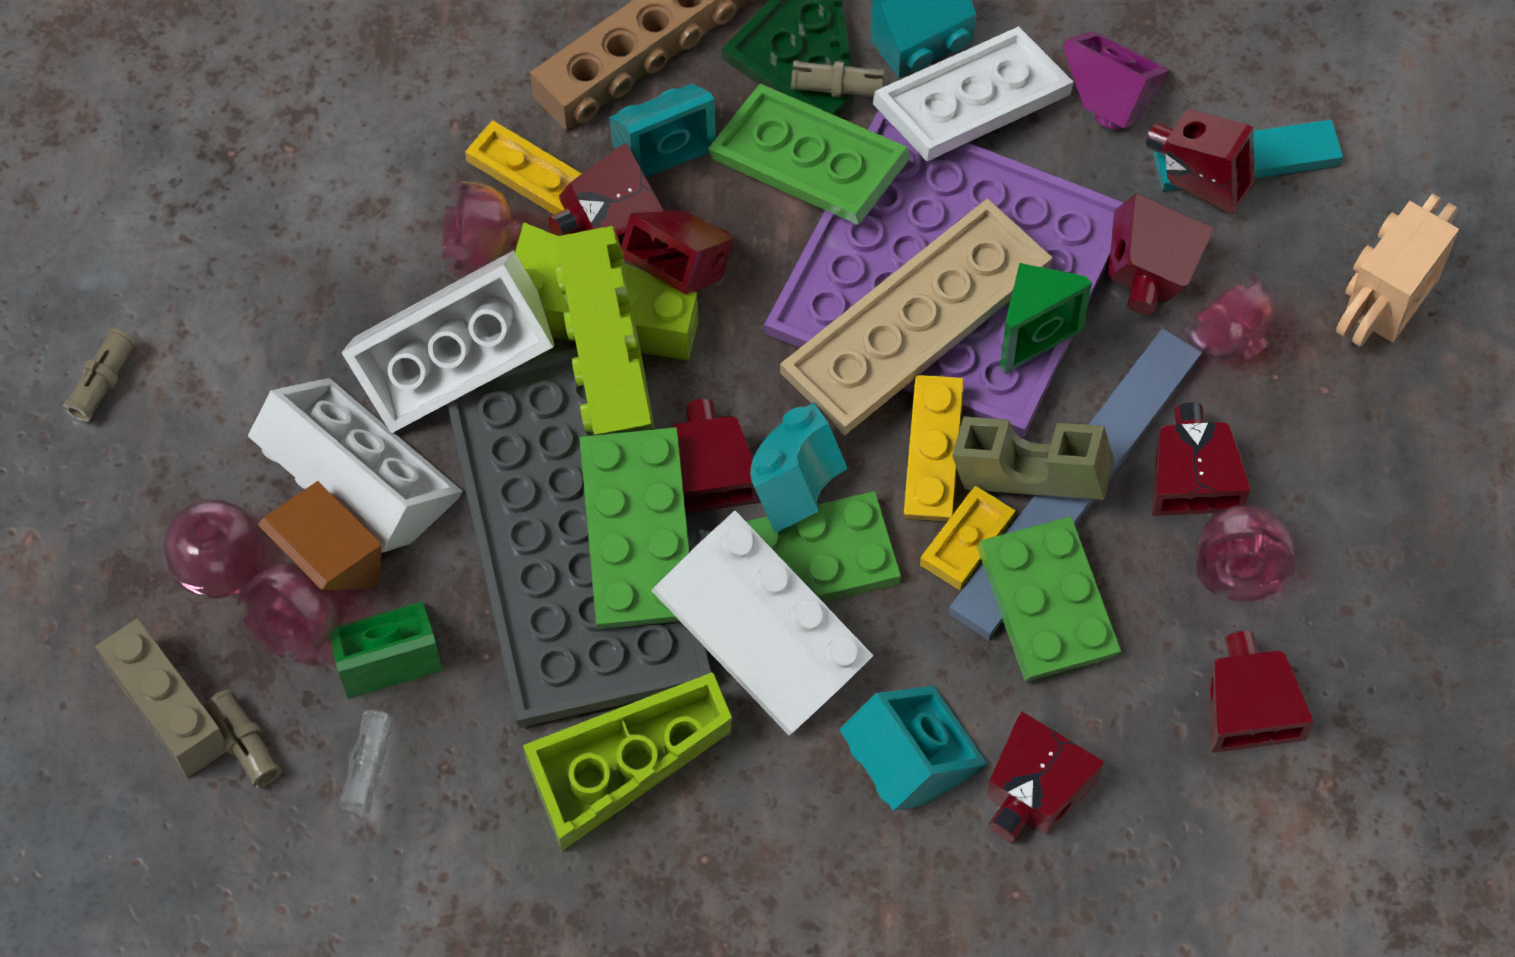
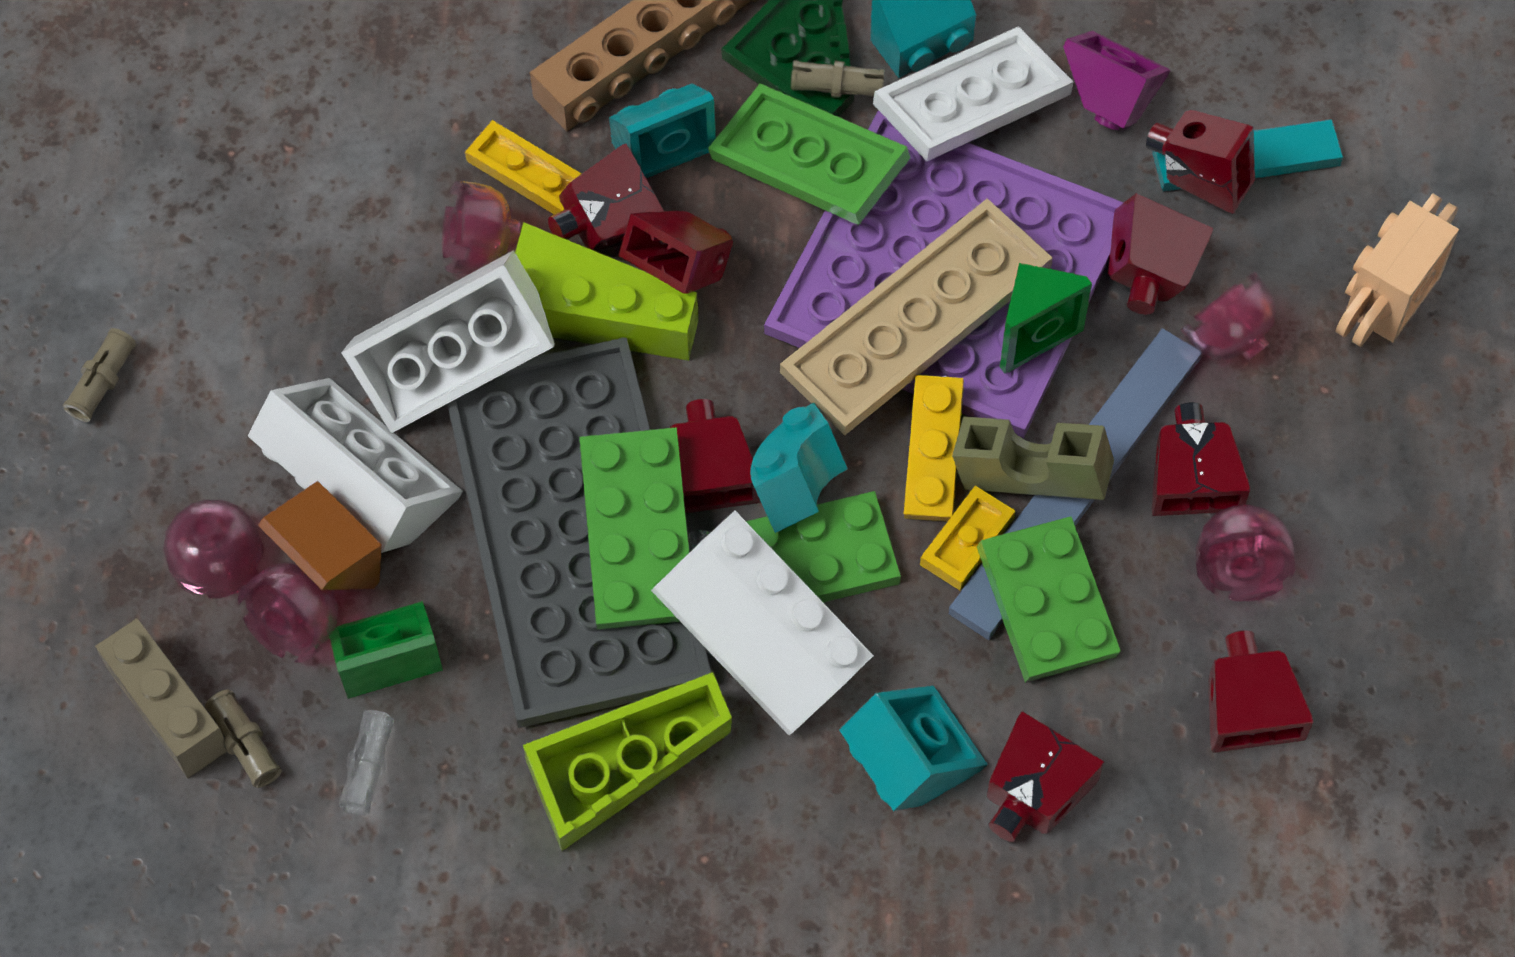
lime wedge [555,226,655,435] -> none

